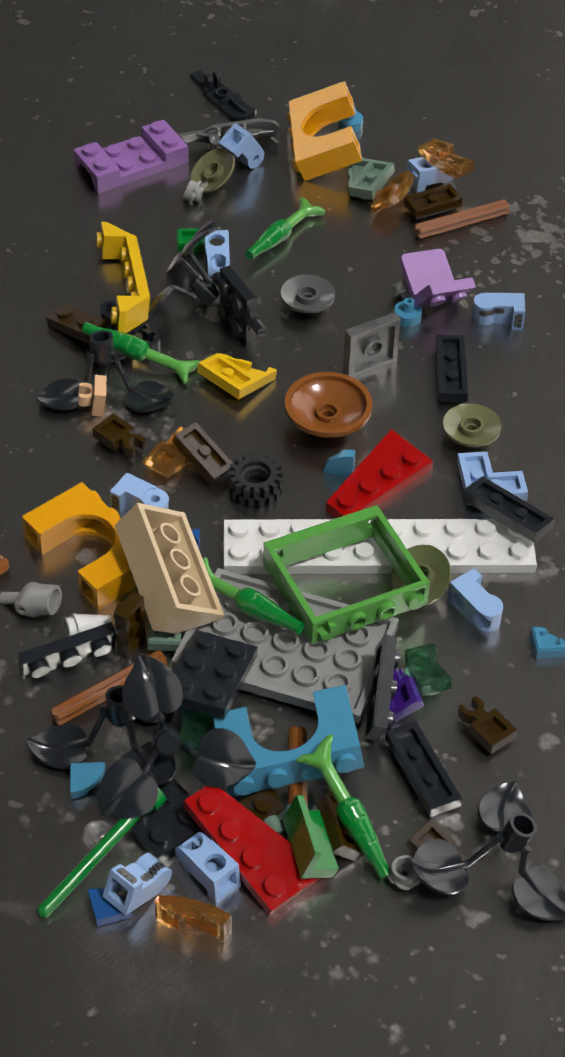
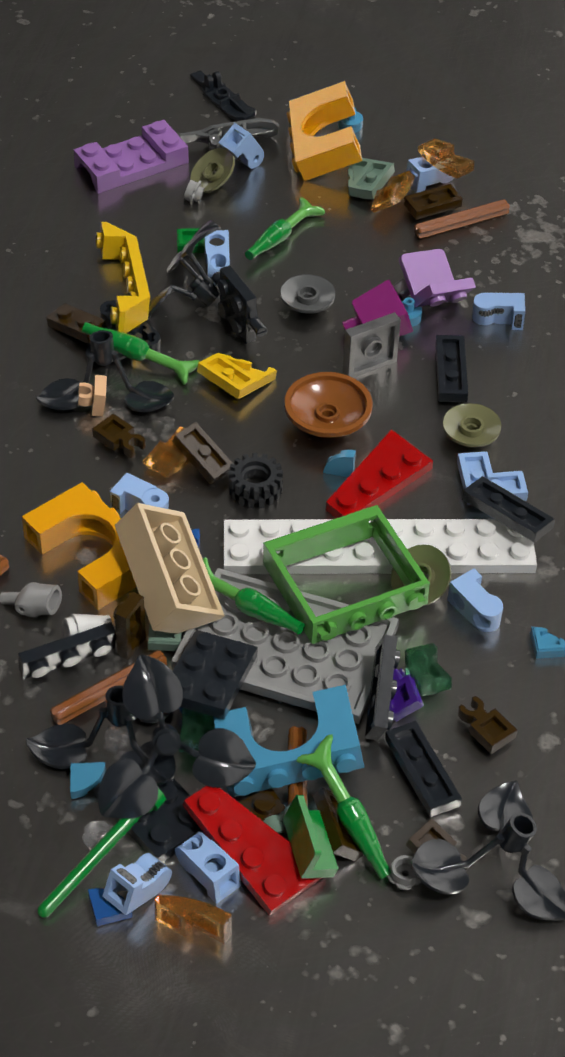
none -> magenta torso [342,280,413,336]

